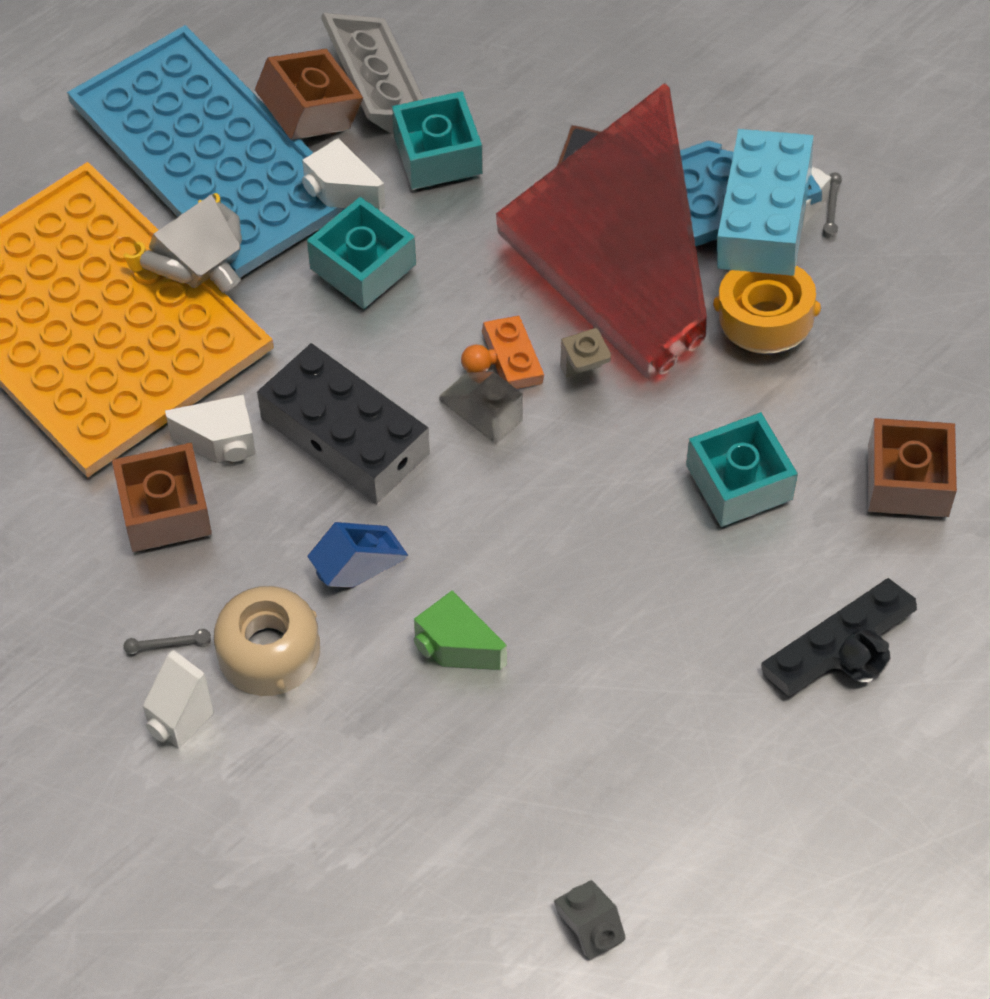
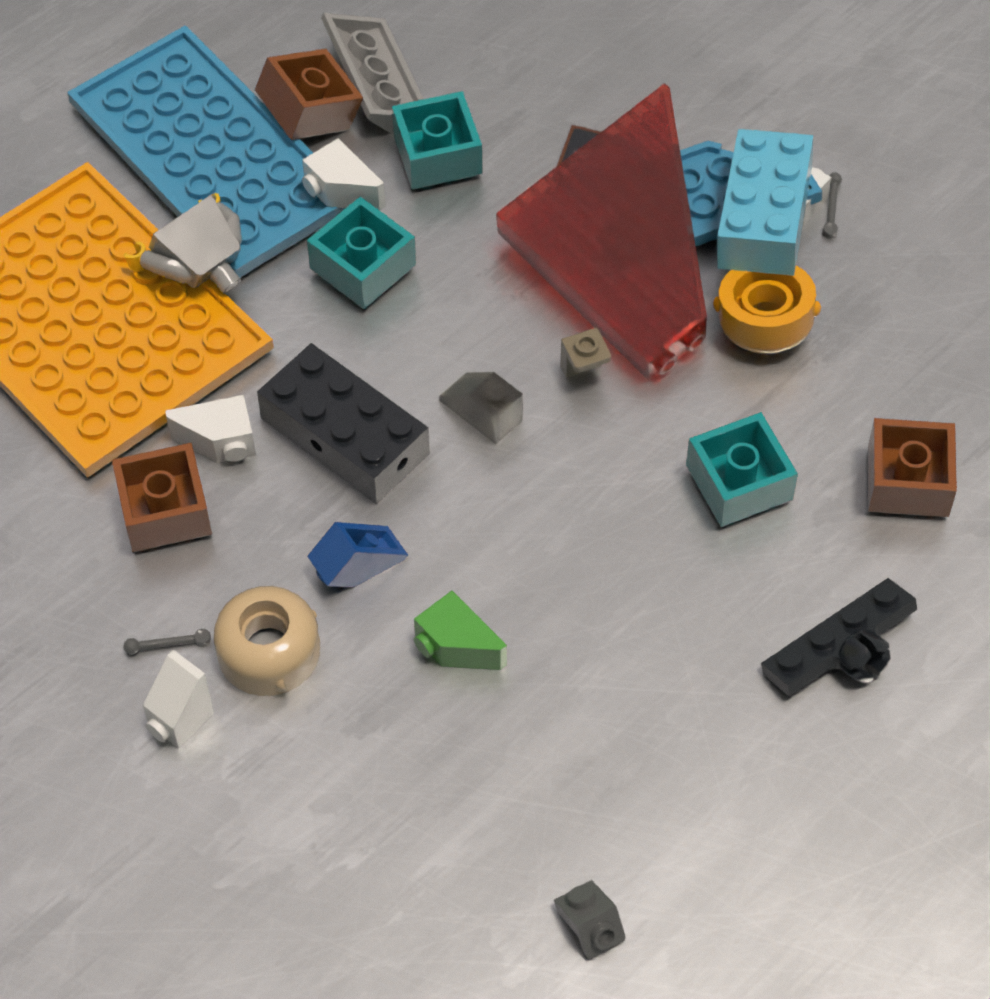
orange plate [461,315,544,391] -> none

